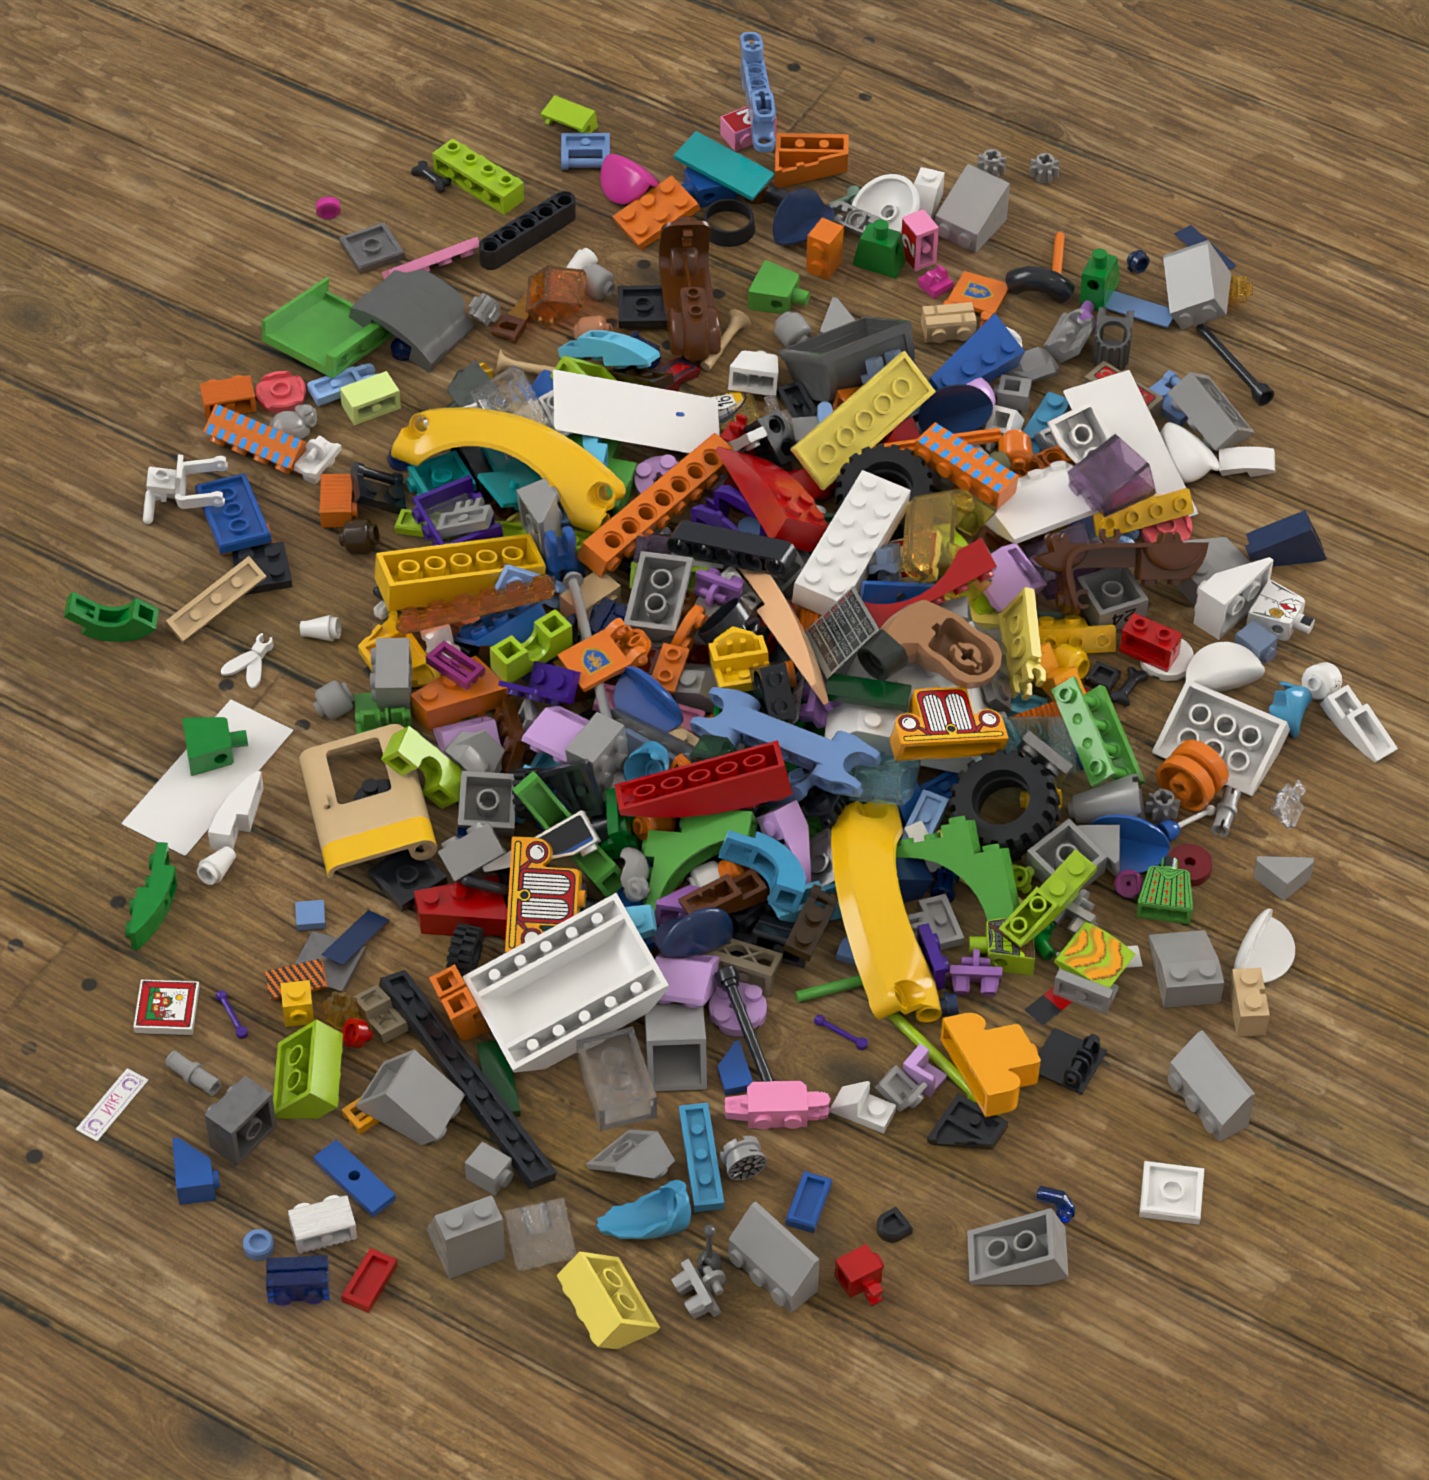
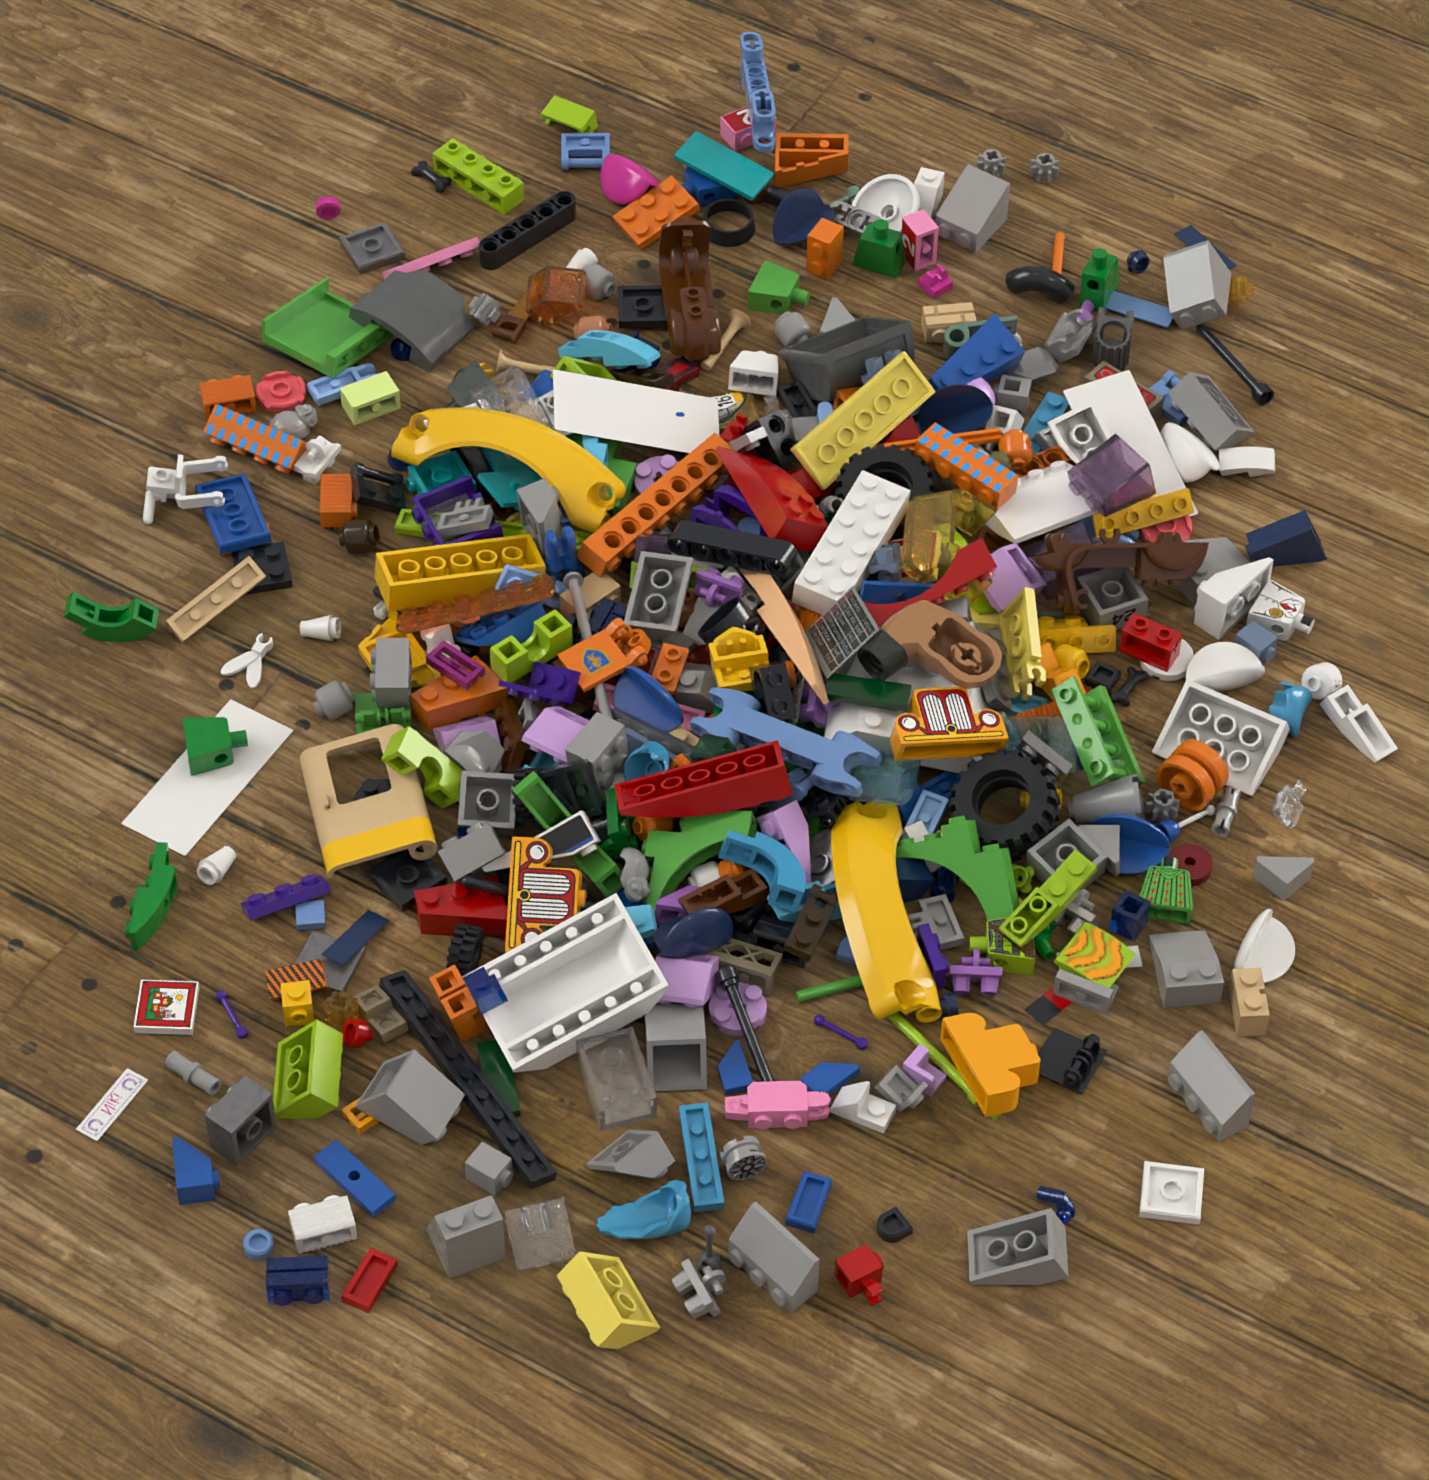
white slope [208,771,263,850] -> none
orange tile [671,604,709,653] -> none
black wing [927,1093,1008,1150] -> none
orange flag [943,271,1009,328] -> none
magenta tile [1114,869,1143,898] -> none
none -> dark purple plate [240,874,330,921]
none -> clear blue brick [463,967,508,1014]
none -> blue tile [800,1062,860,1095]
none -> light grey pin [819,496,844,514]
none -> sand green door [943,315,1018,359]
none -> clear blue brick [1109,890,1151,941]

